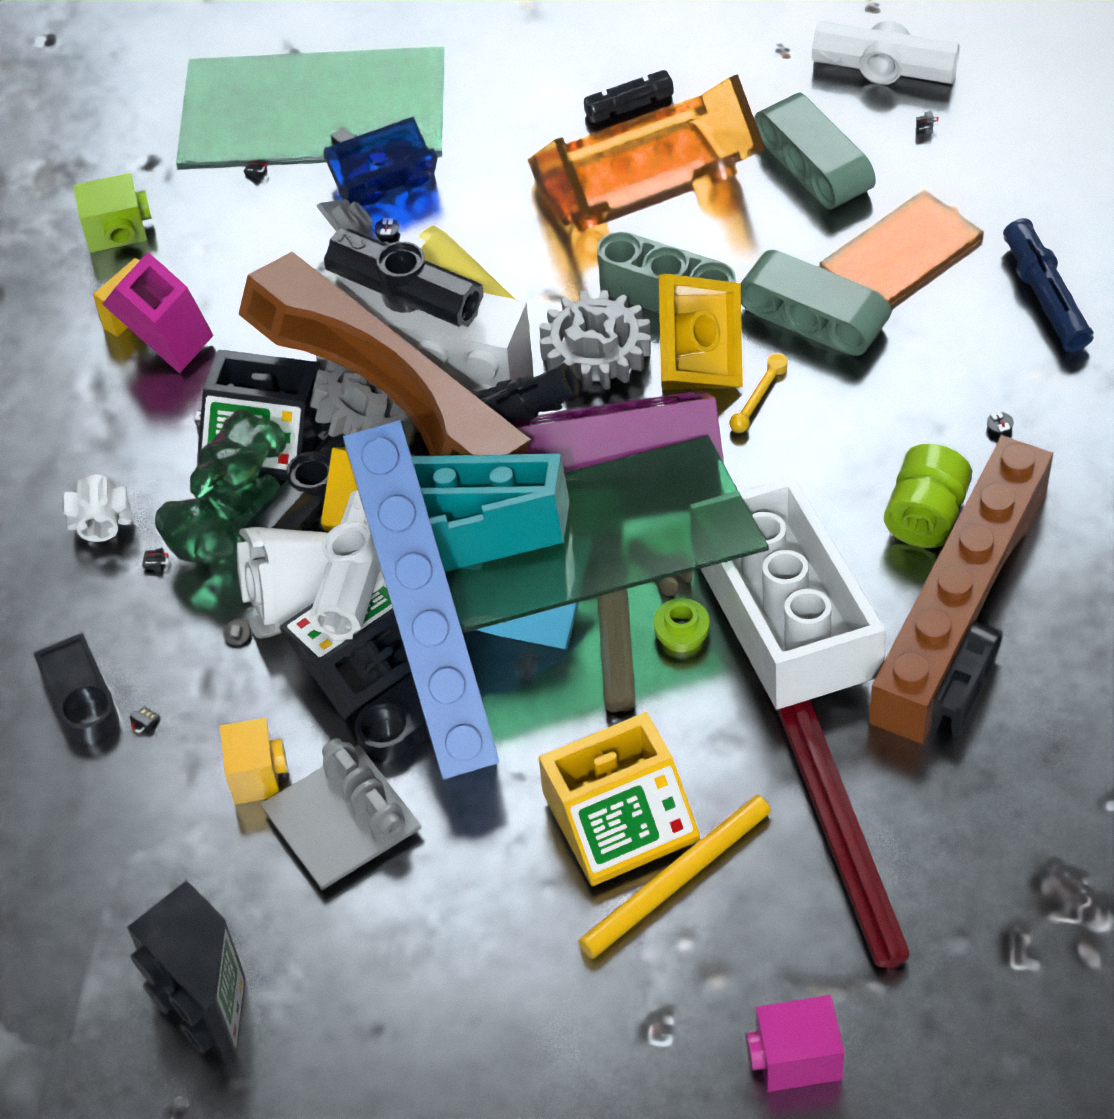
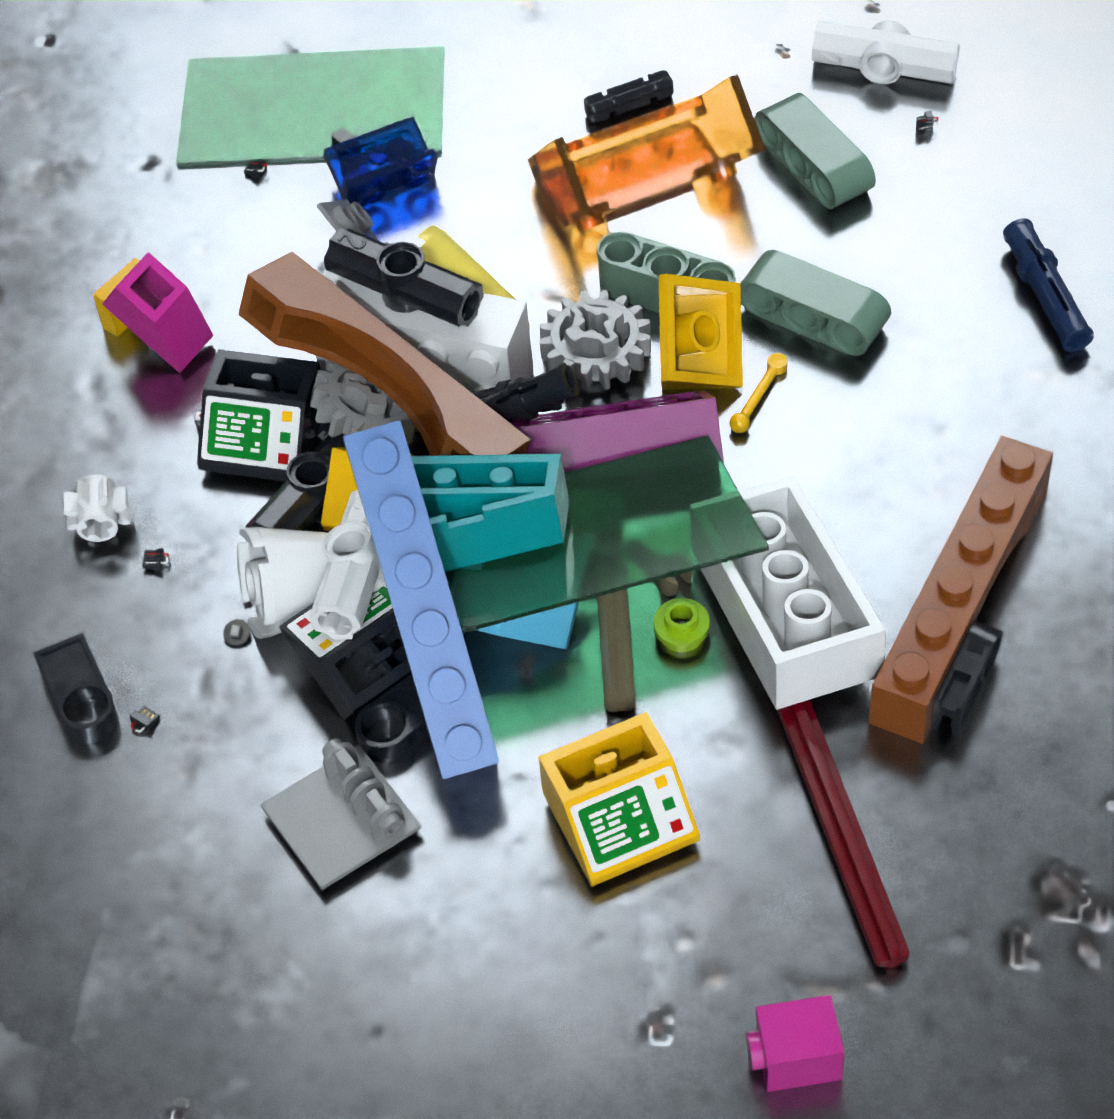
lime brick [73,172,153,253] -> none
black slope [127,880,246,1065] -> none
clear green animal [155,409,286,565] -> none
yellow plate [220,717,288,805] -> none
black piece [375,218,399,238] -> none
yellow bar [578,794,771,959] -> none
clear orange piece [819,188,984,305] -> none
lime wheel [883,443,973,548] -> none
piece [987,411,1014,434] -> none

